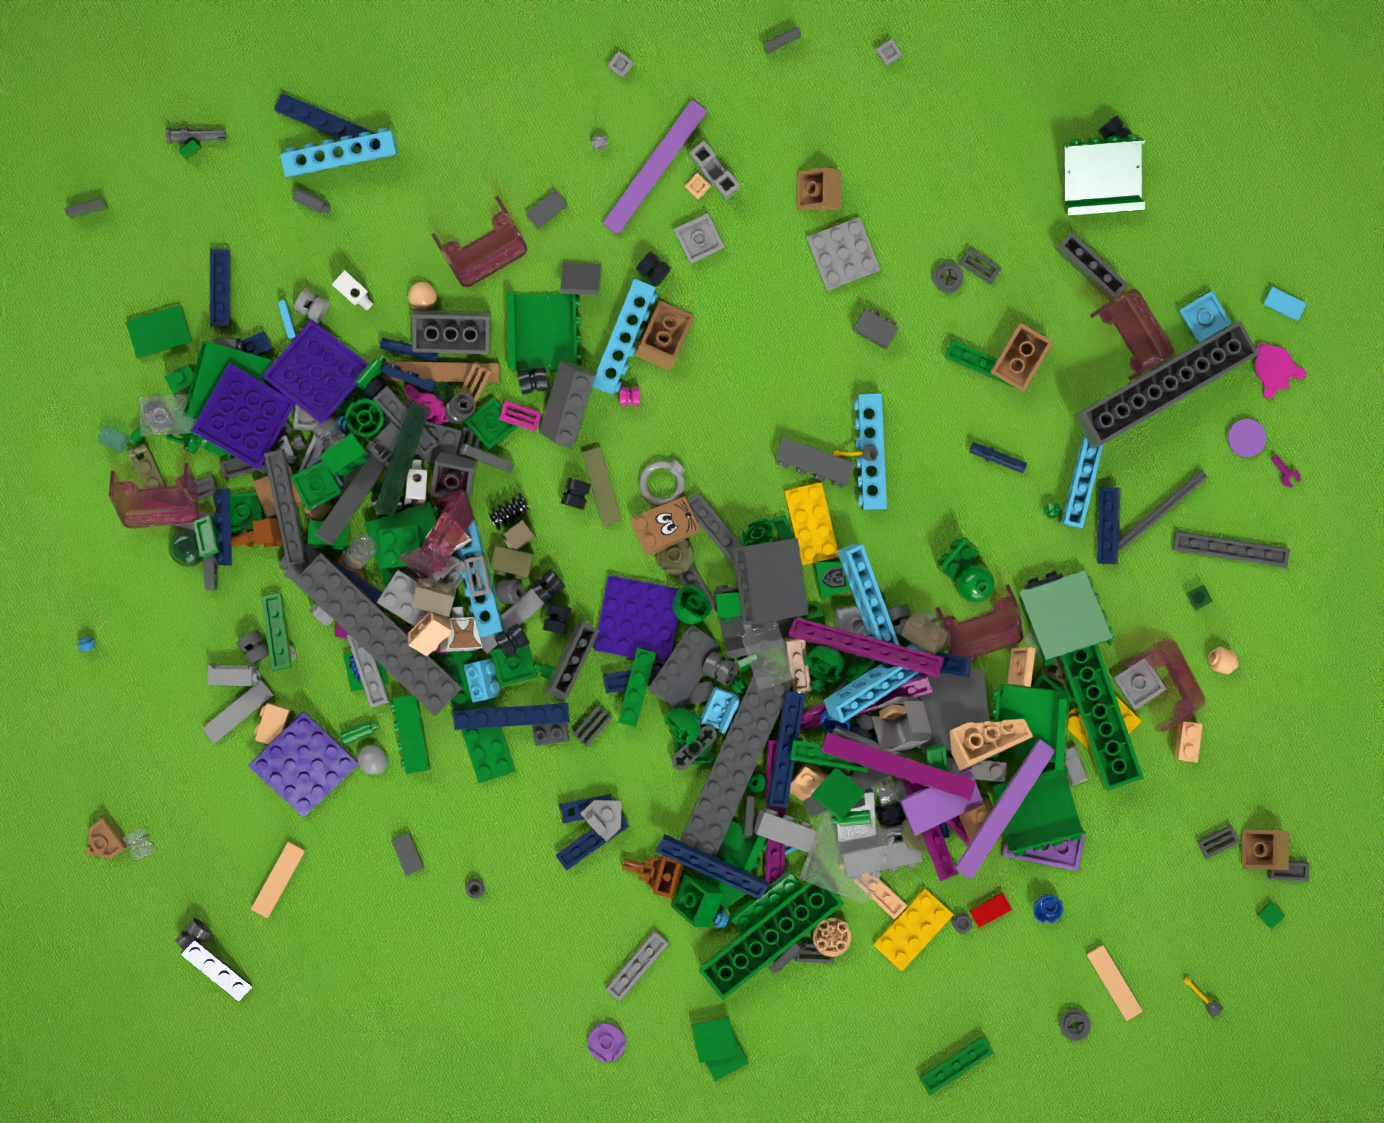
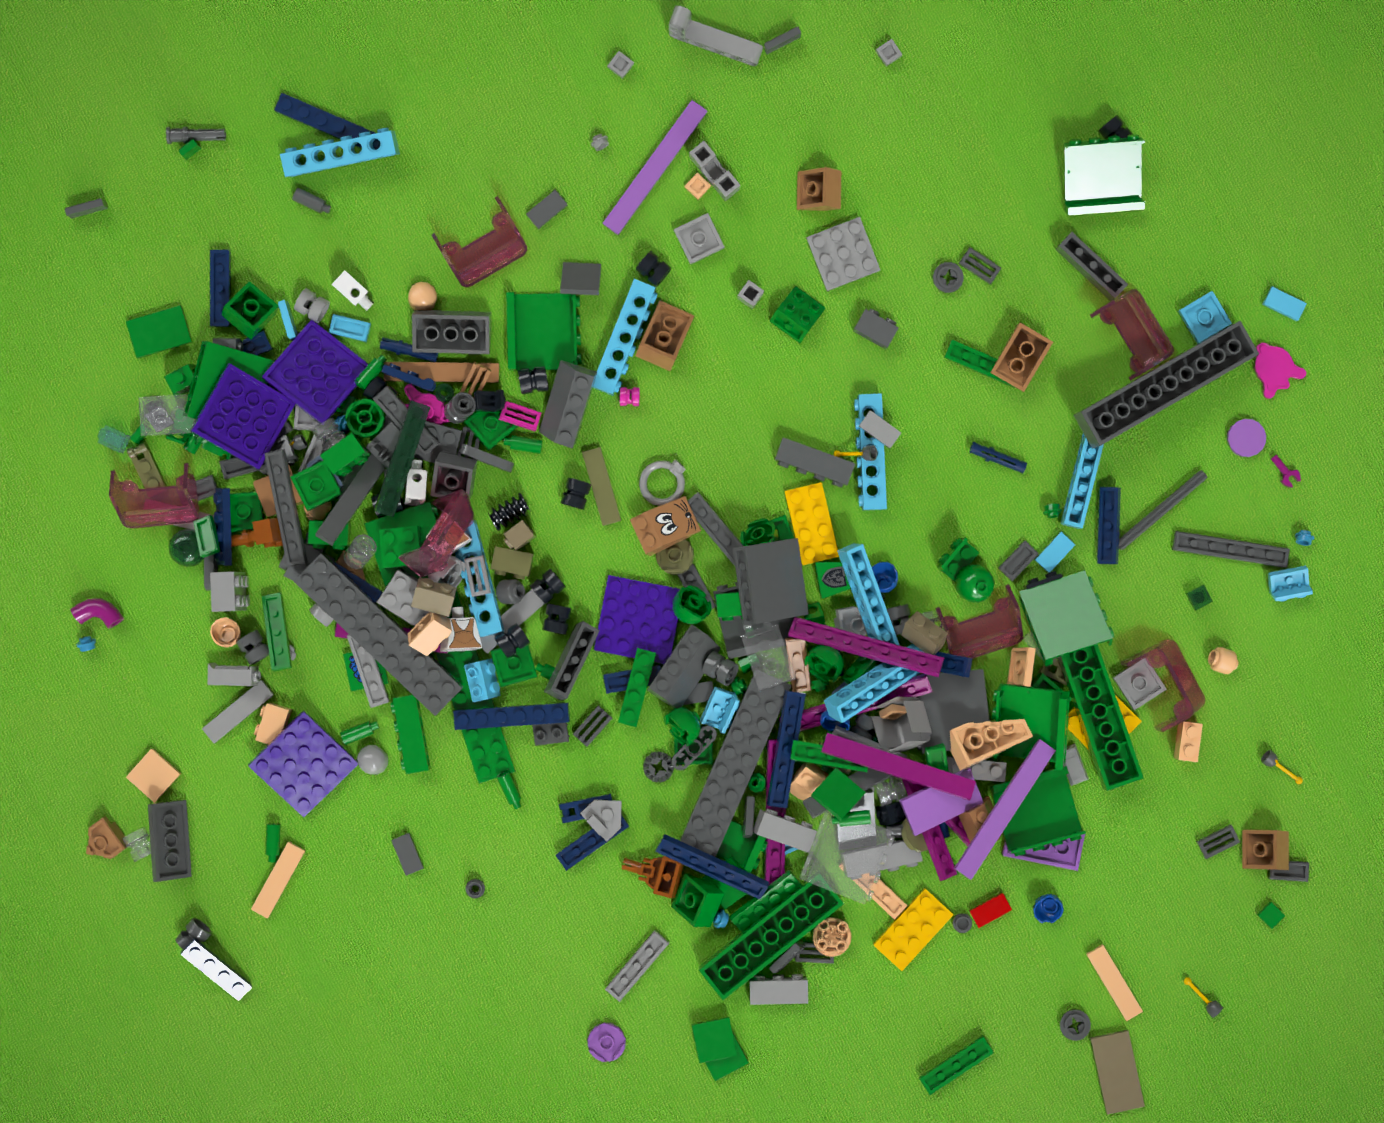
none -> magenta cylinder [70,598,124,629]
none -> light nougat tile [126,748,181,803]
none -> dark grey plate [148,800,192,882]
none -> light grey brick [210,572,250,612]
none -> light nougat hair [210,617,241,648]
none -> green brick [221,281,279,340]
none -> green cylinder [265,823,281,863]
none -> medium azure tile [329,314,371,342]
none -> black bracket [474,389,506,412]
none -> green cylinder [497,771,521,809]
none -> green cylinder [504,436,543,454]
none -> dark grey gear [643,752,674,783]
none -> light grey beam [668,5,763,66]
none -> light grey brick [737,280,764,310]
none -> light grey brick [749,974,808,1005]
none -> green bracket [770,286,826,343]
none -> light grey tile [859,410,901,449]
none -> blue hair [872,562,898,593]
none -> dark grey tile [998,541,1039,581]
none -> medium azure tile [1035,532,1075,573]
none -> dark tan tile [1090,1030,1145,1115]
none -> hinge [1261,750,1303,784]
none -> medium azure bracket [1268,565,1313,602]
none -> dark azure plate [1295,530,1314,546]

